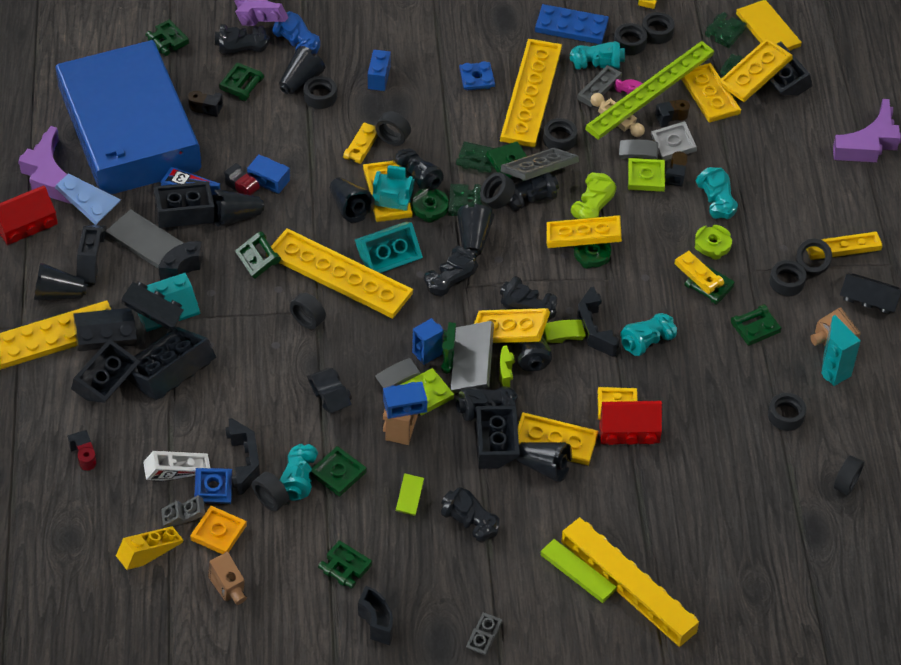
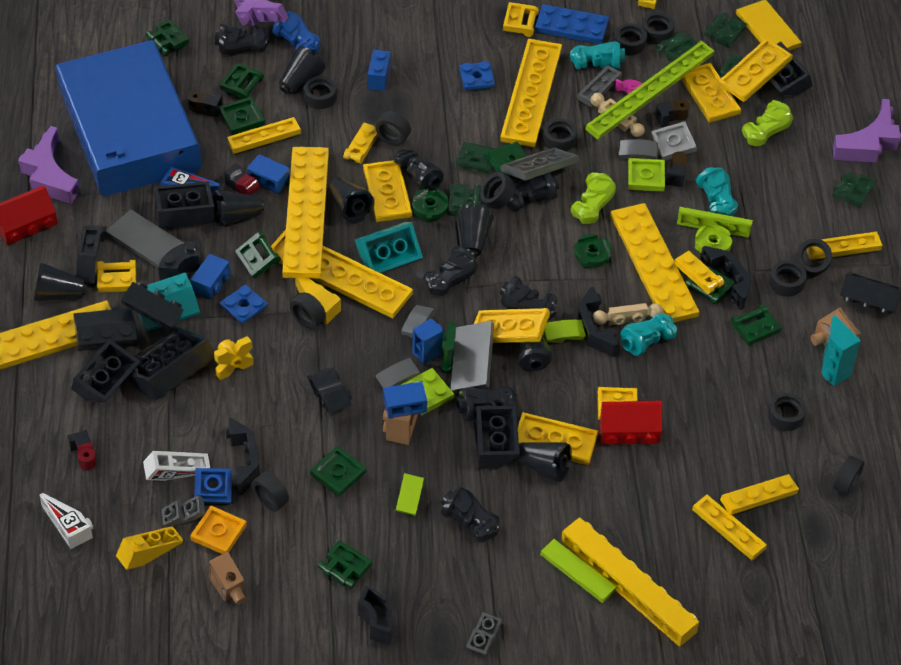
light blue wing [55,173,121,225] -> none
teal animal [280,444,318,501] -> none
teal panel [372,165,415,211] -> none
lime slope [499,345,515,387] -> none
yellow tile [547,216,622,248] -> none
none -> white slope [40,493,93,549]
none -> yellow plate [97,260,136,292]
none -> blue brick [191,254,231,299]
none -> yellow plant [214,336,253,380]
none -> dark green plate [219,97,265,135]
none -> blue piece [220,285,268,324]
none -> yellow plate [227,117,301,154]
none -> yellow plate [282,147,329,279]
none -> yellow slope [295,278,341,325]
none -> dark grey slope [401,305,434,338]
none -> yellow plate [503,2,539,37]
none -> tan plate [593,303,663,326]
none -> yellow plate [610,203,699,323]
none -> clear green plate [656,31,698,62]
none -> lime tile [677,207,753,238]
none -> yellow plate [692,495,767,560]
none -> black slope [700,246,752,310]
none -> yellow plate [720,474,799,515]
none -> lime animal [742,100,793,146]
none -> clear green plate [832,171,876,208]

